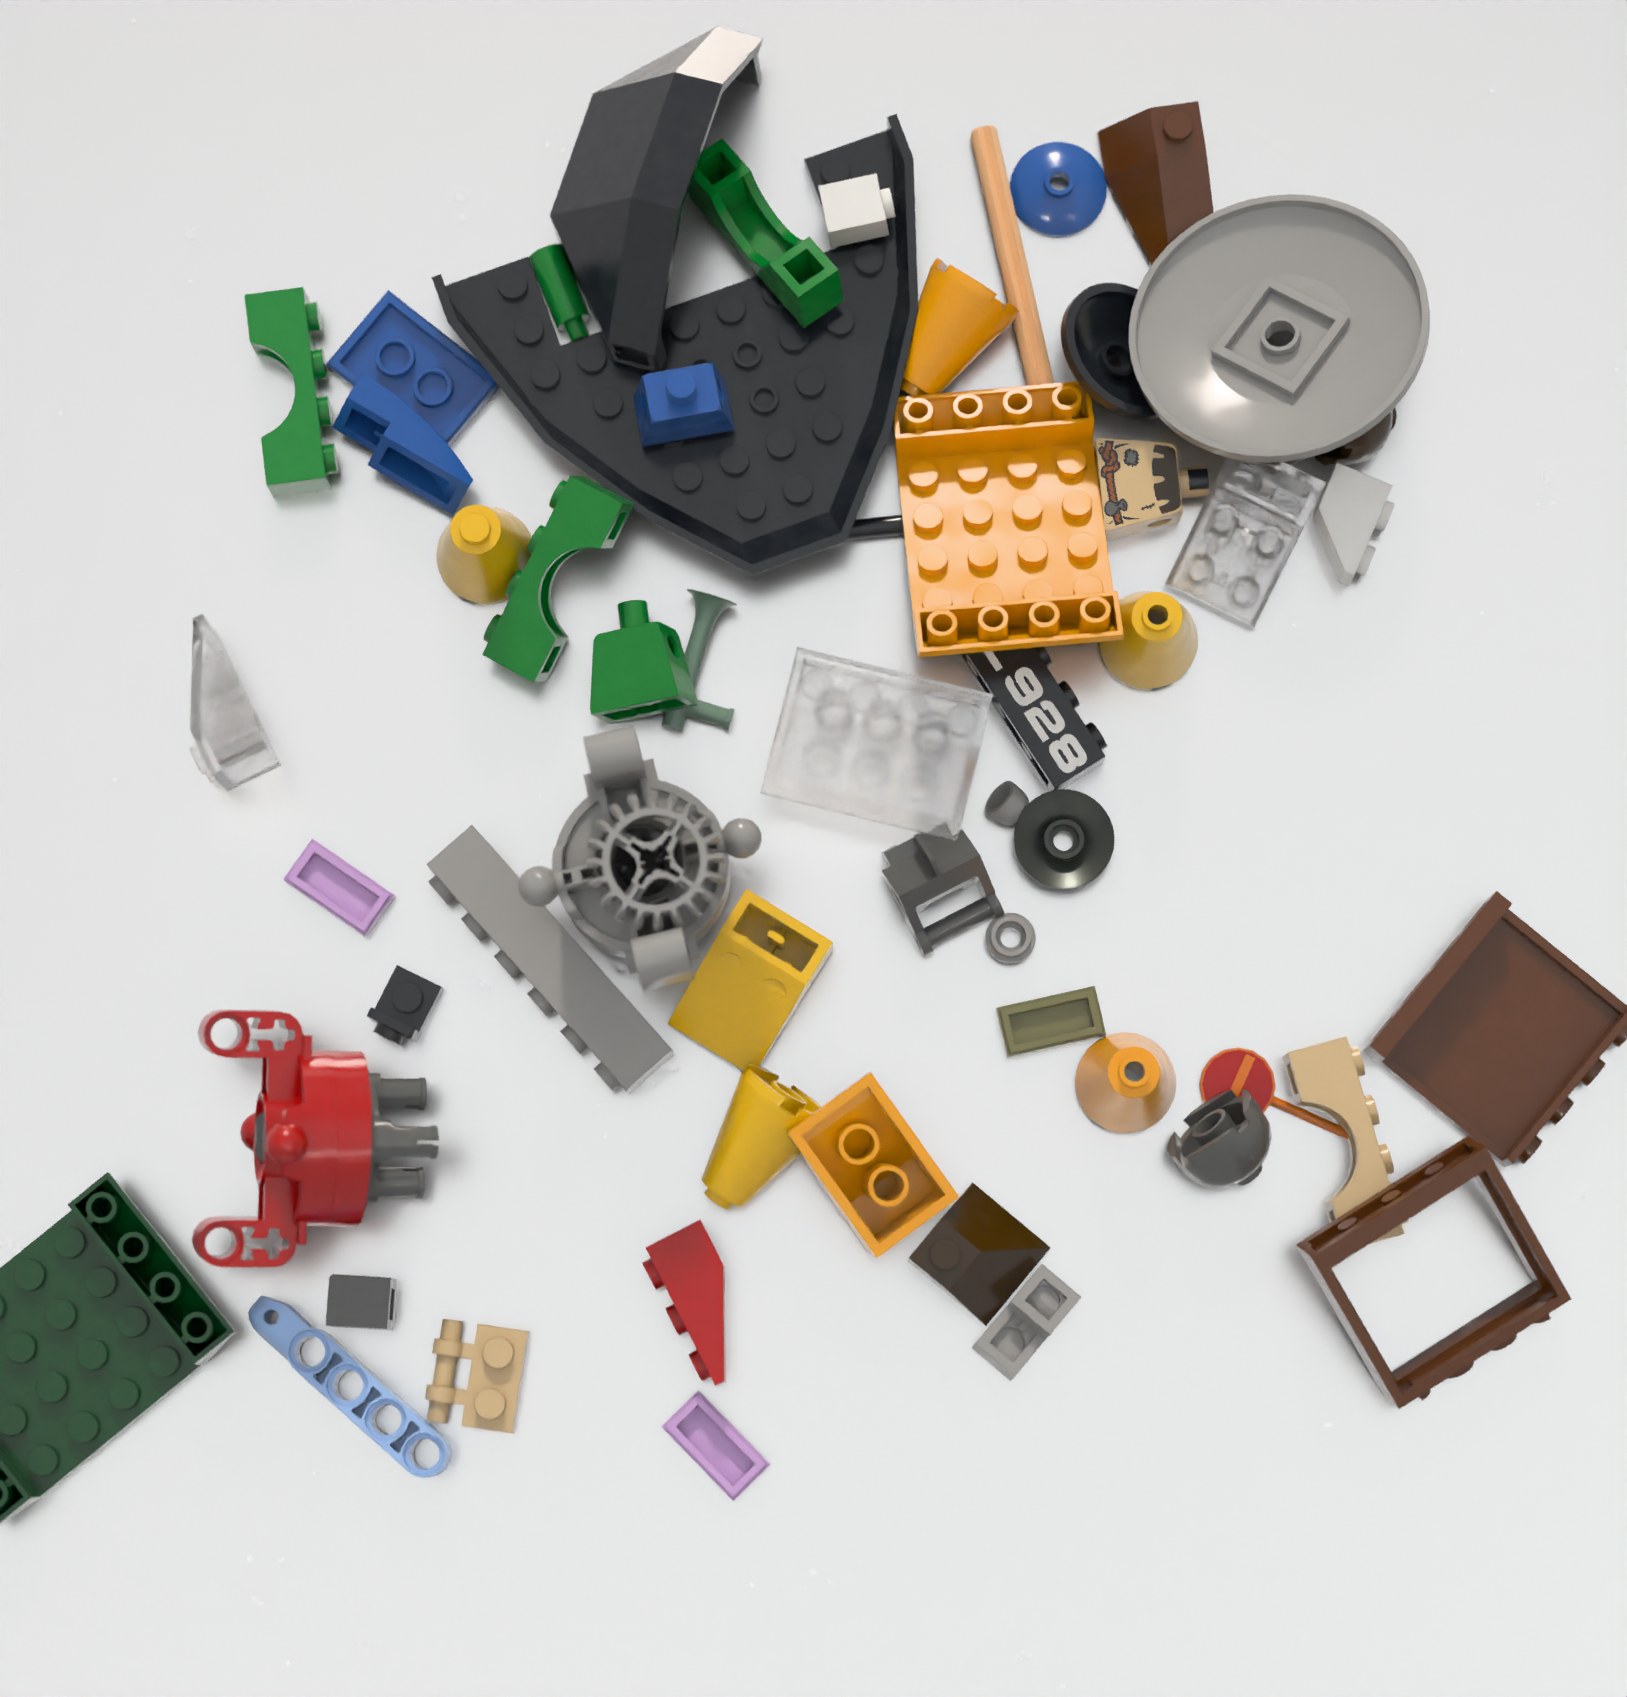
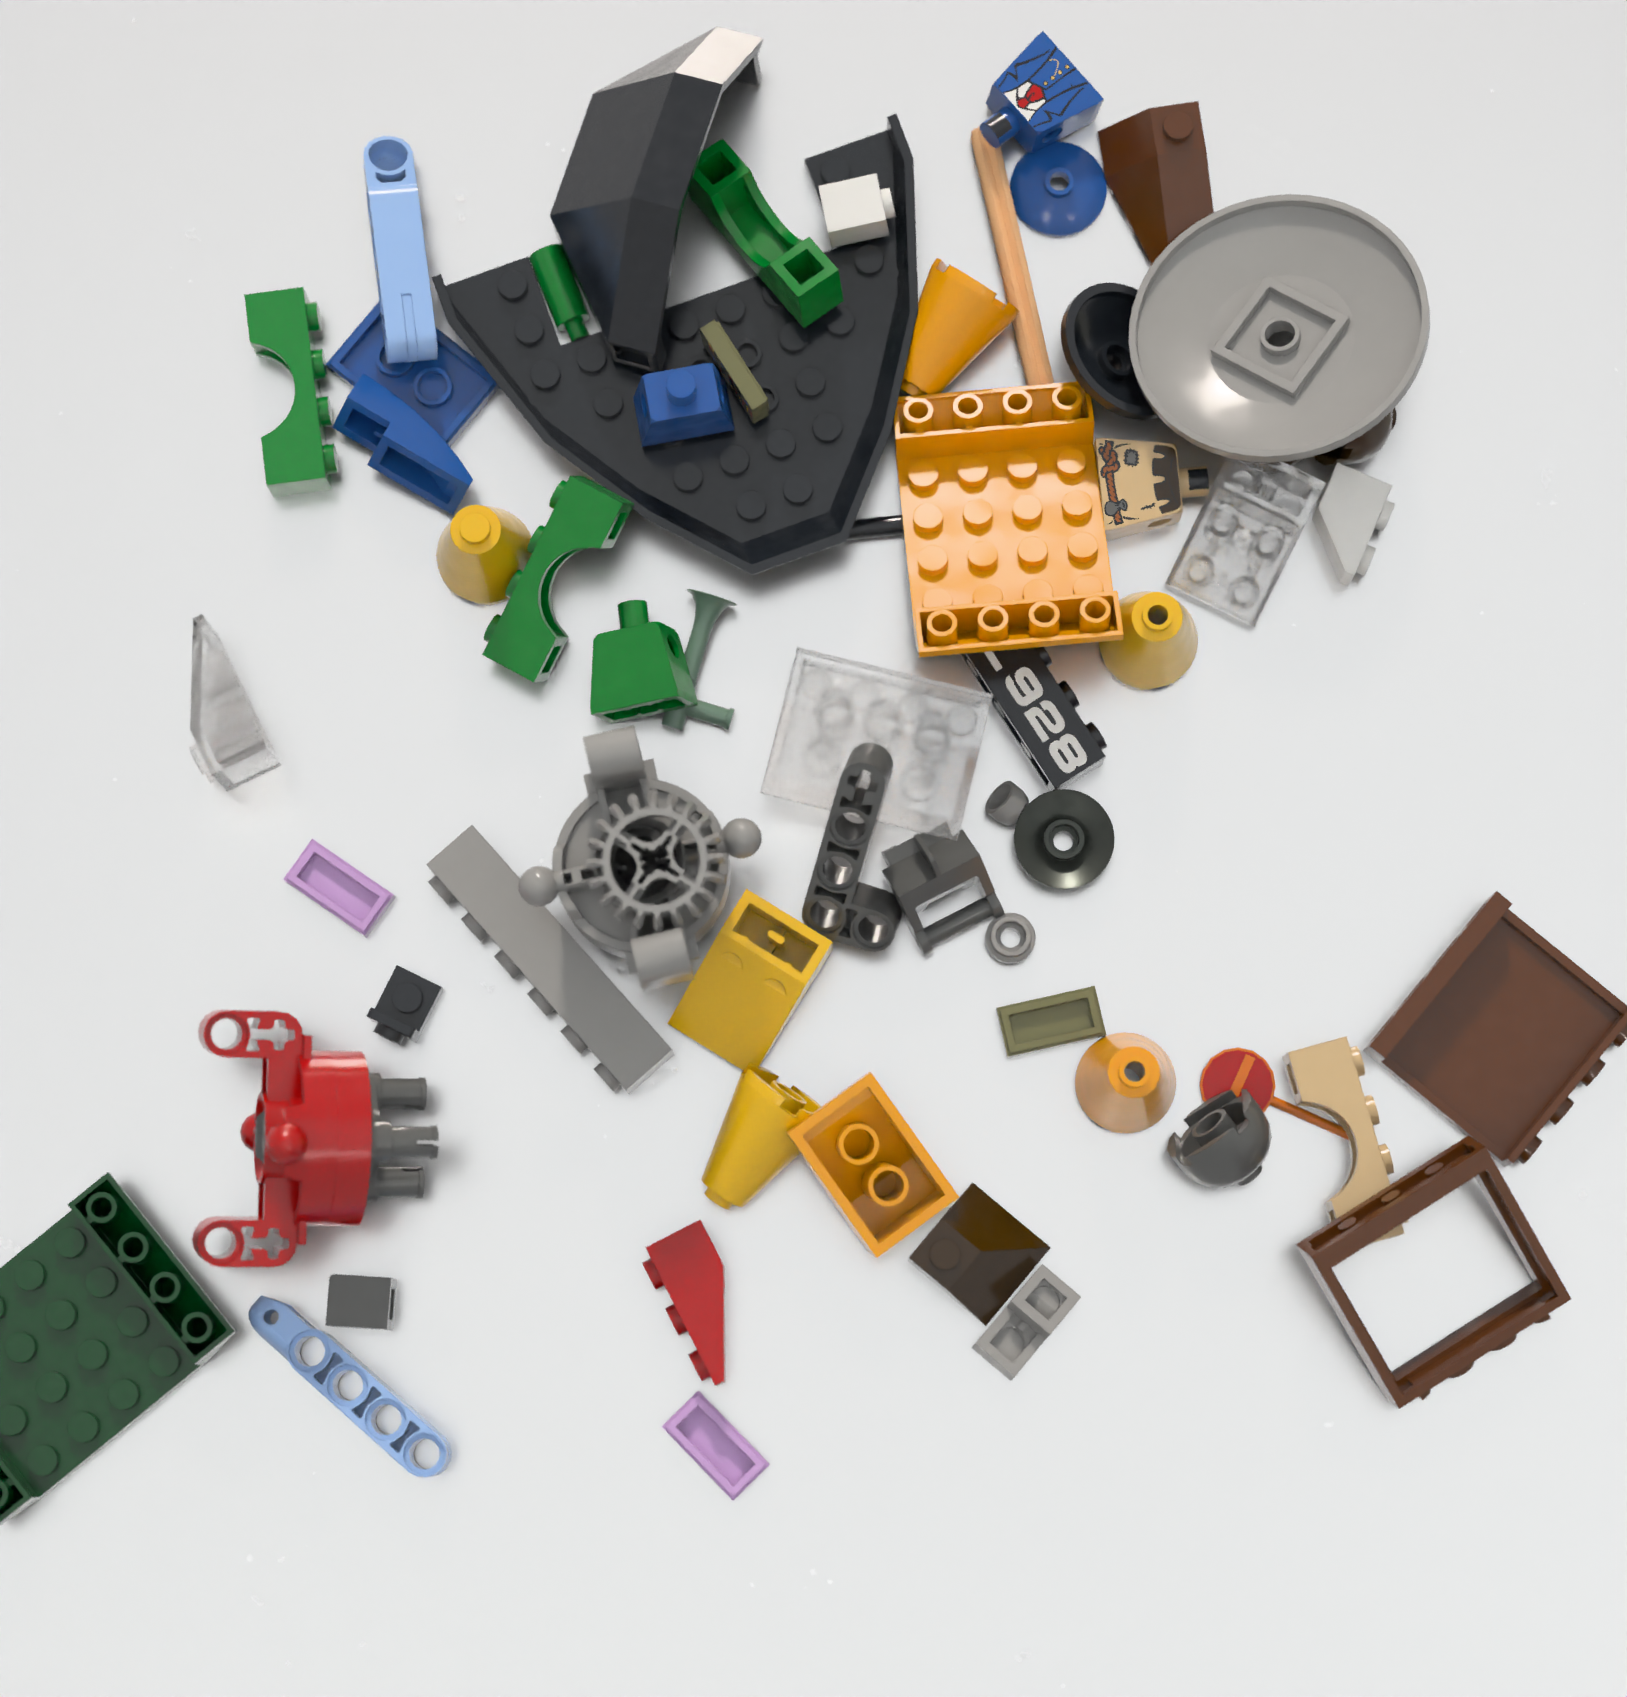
tan plate [425,1319,529,1434] -> none
none -> light blue piece [363,136,438,364]
none -> olive tile [700,320,769,424]
none -> dark grey beam [802,743,902,952]
none -> blue torso [980,31,1104,153]

